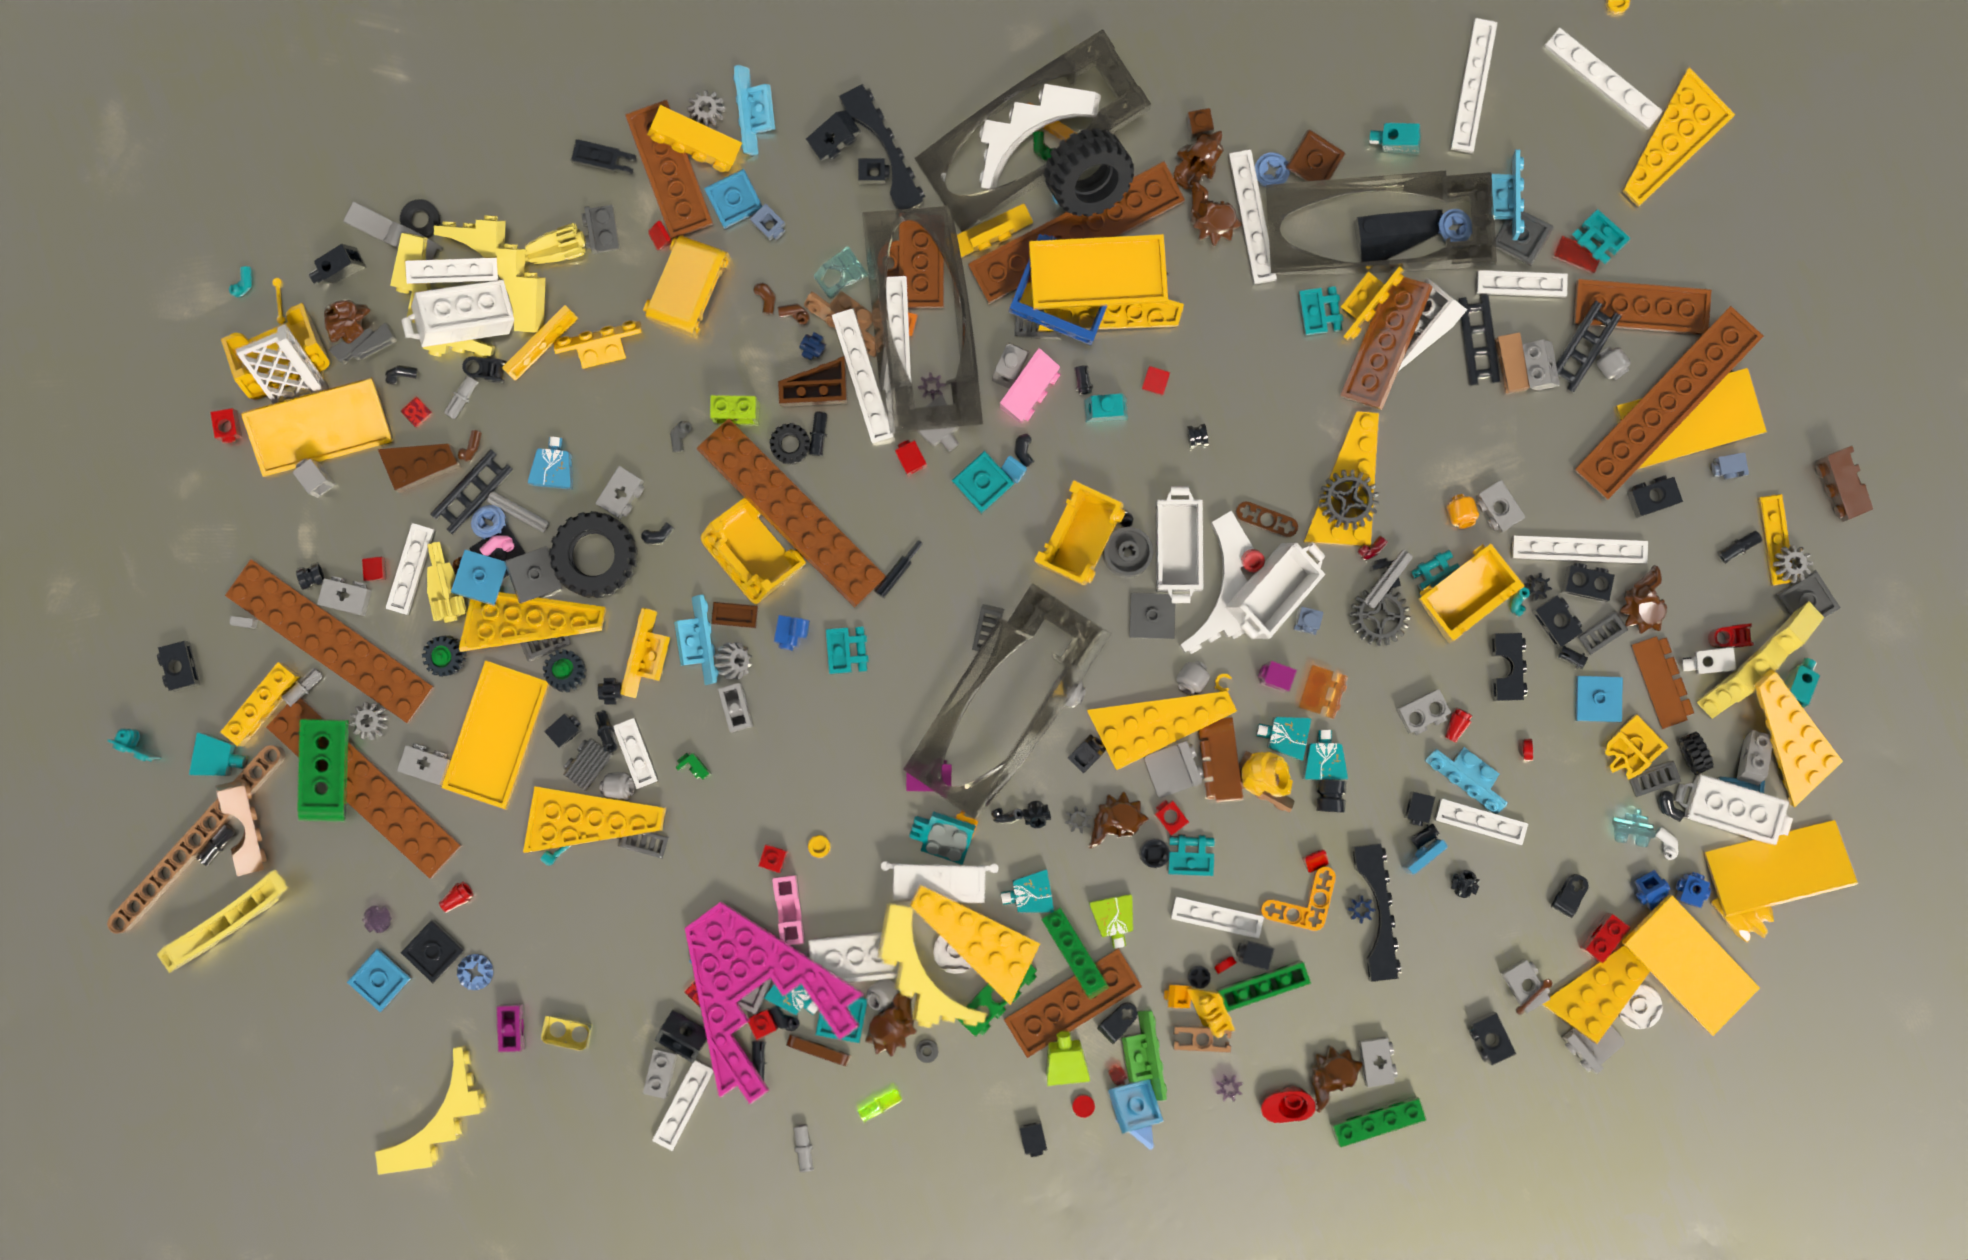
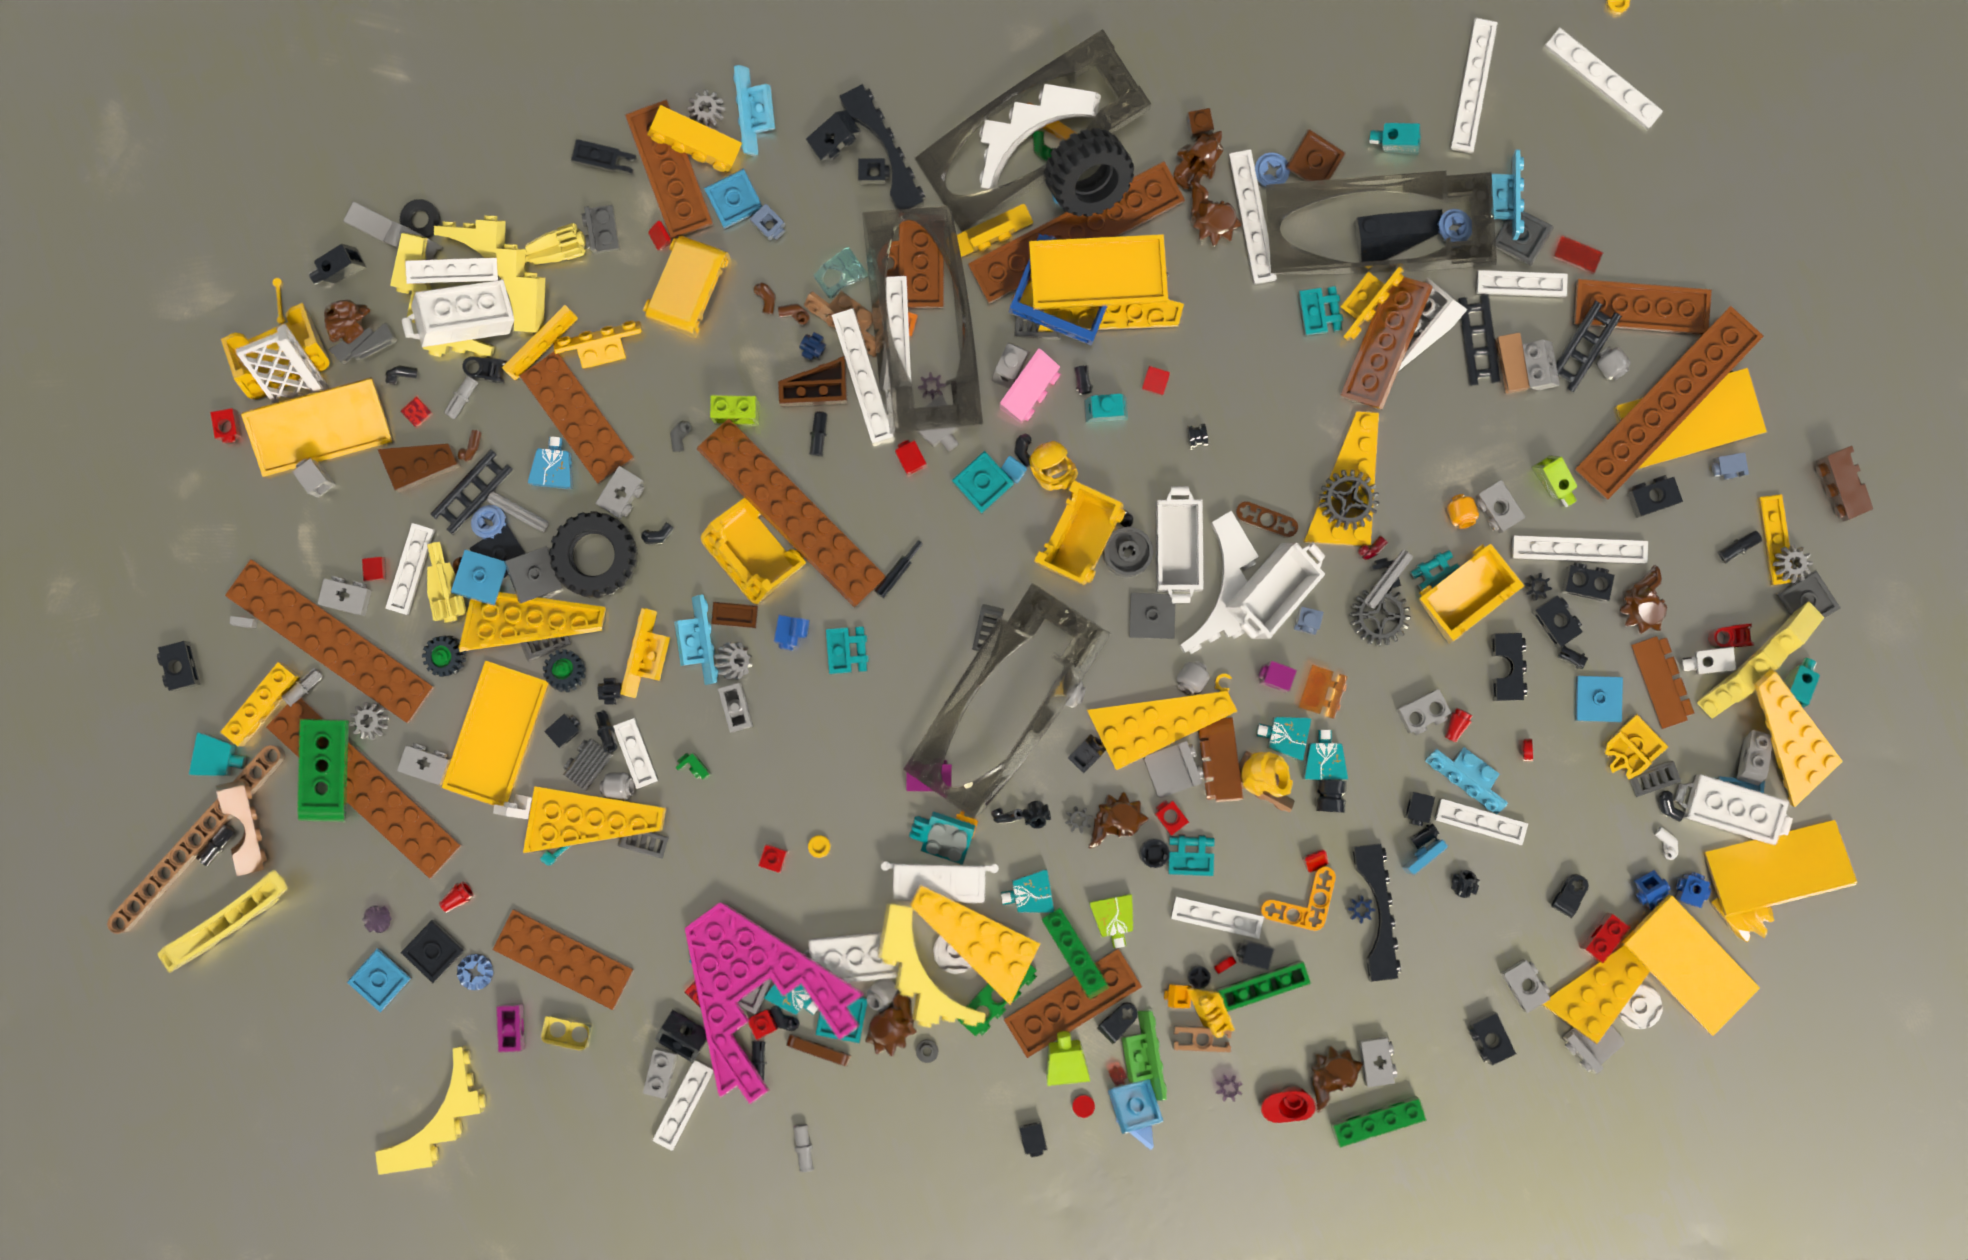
teal hinge [107,729,161,762] -> none
teal arm [229,266,252,297] -> none
black wheel [296,562,325,590] -> none
bright pink arm [480,536,514,556] -> none
black tyre [769,423,811,465] -> none
bright pink arch [773,875,805,945] -> none
clear neon green axle [858,1089,902,1123] -> none
red tile [1241,549,1265,573] -> none
teal arm [1510,587,1530,617] -> none
reddish brown hinge [1516,979,1552,1015] -> none
teal plate [1572,209,1631,265] -> none
dark grey slope [1578,610,1628,655] -> none
clear light blue hips [1612,808,1656,847] -> none
yellow wing [1623,67,1735,207] -> none
black tyre [1678,731,1714,775] -> none
none -> dark orange plate [492,909,634,1010]
none -> white bracket [493,794,532,819]
none -> dark orange plate [520,351,634,484]
none -> yellow helmet [1029,441,1078,491]
none -> lime torso [1531,455,1577,507]

